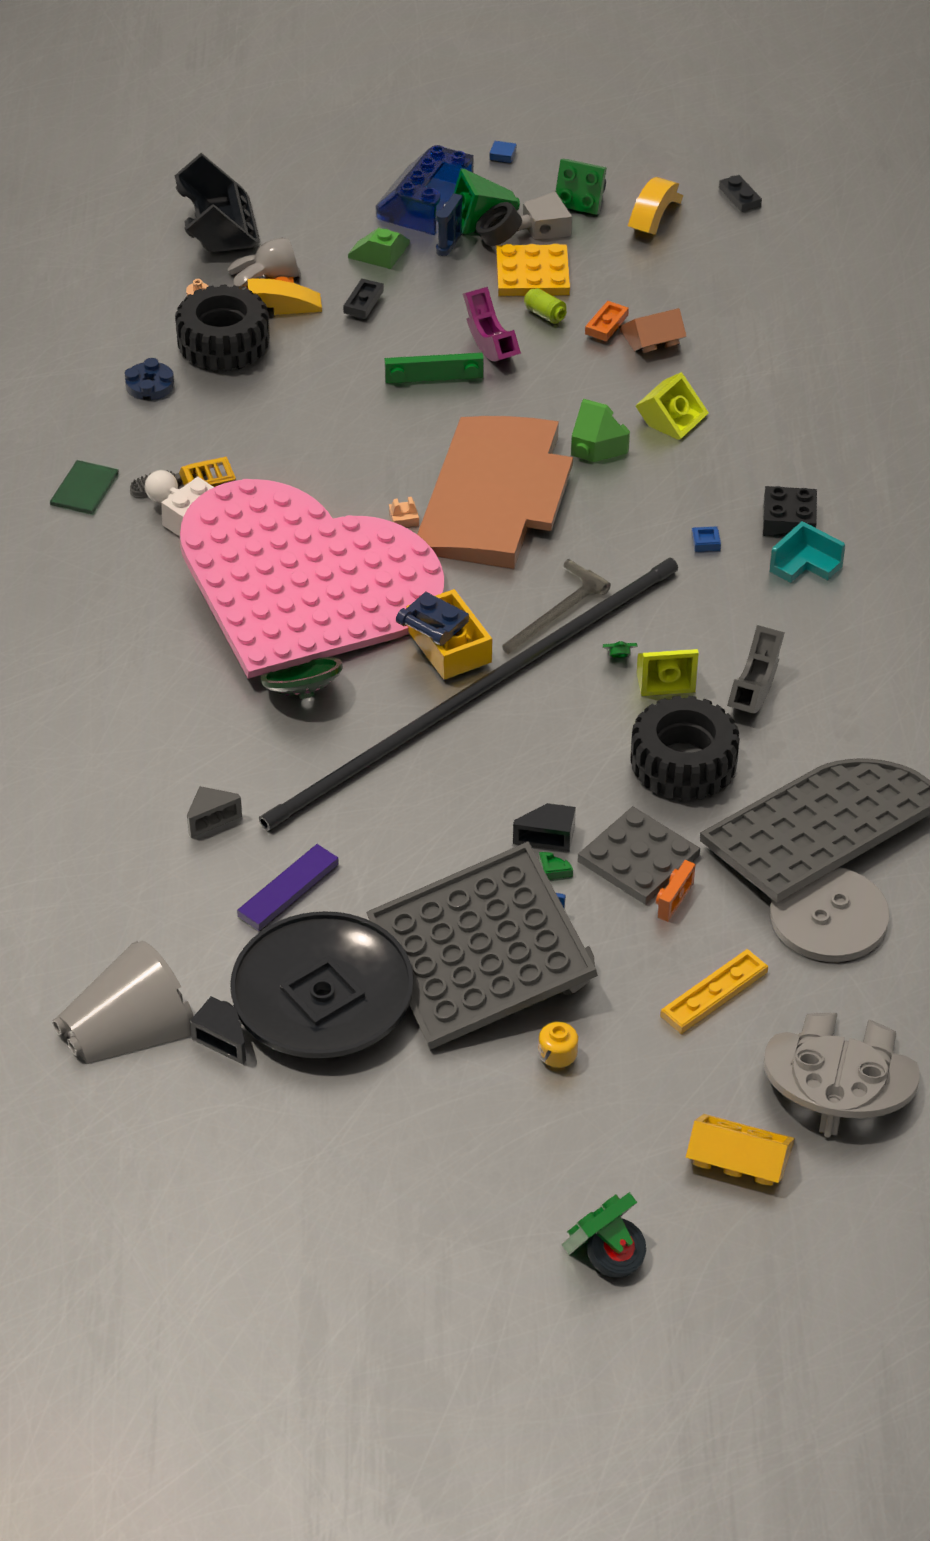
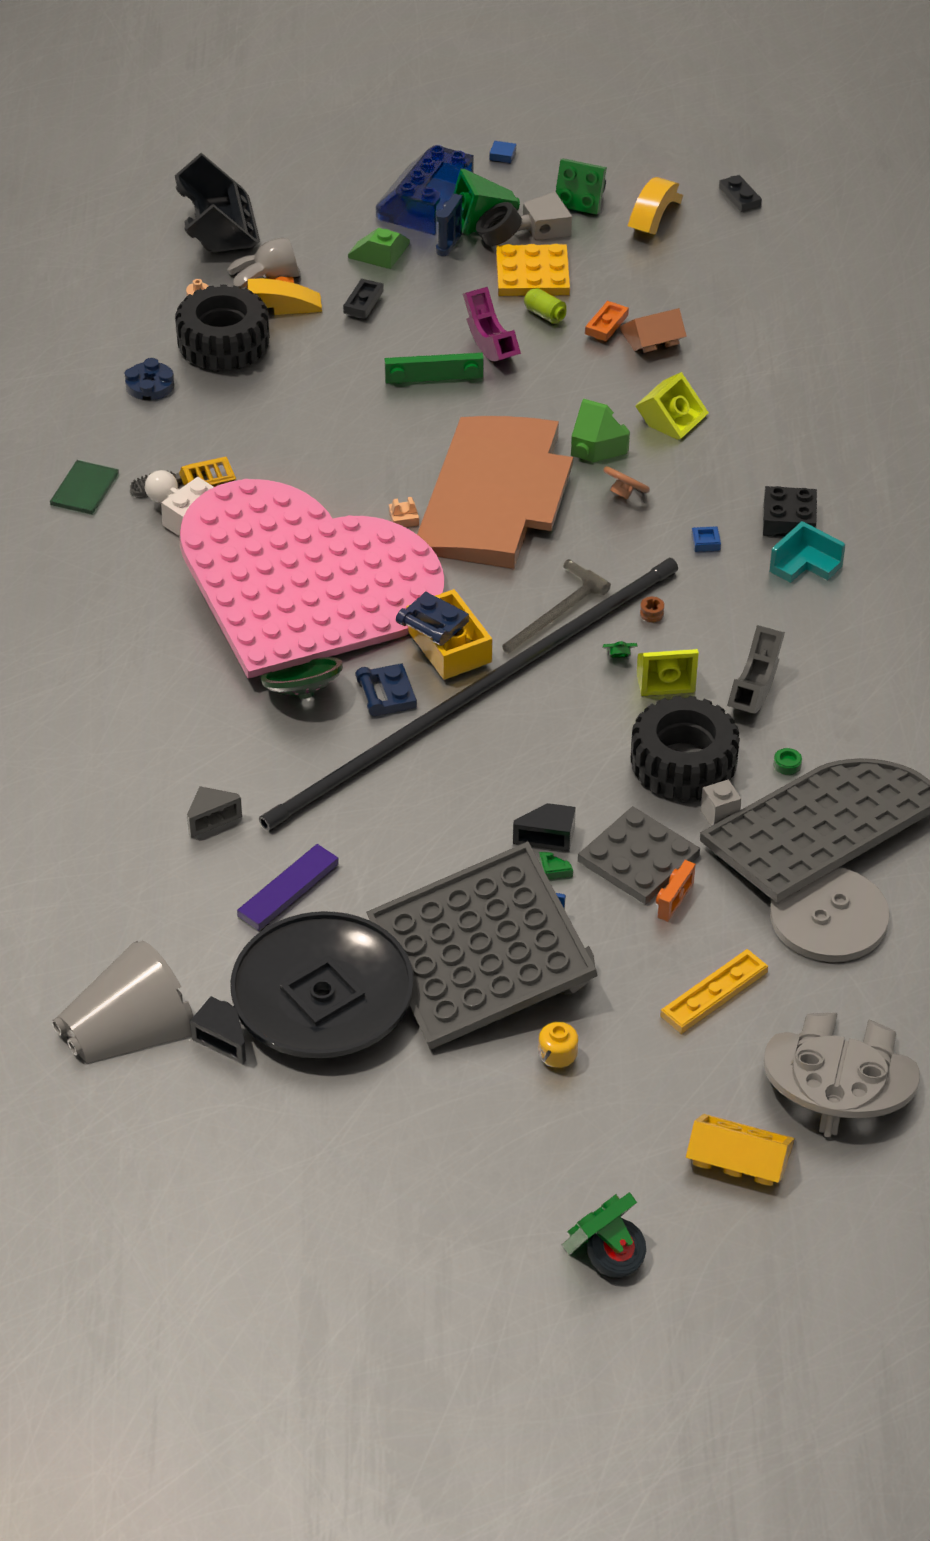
none -> dark blue plate [355,663,417,716]
none -> nougat piece [603,466,650,499]
none -> dark orange bush [640,597,664,623]
none -> light grey brick [701,779,741,826]
none -> green tile [773,748,802,775]

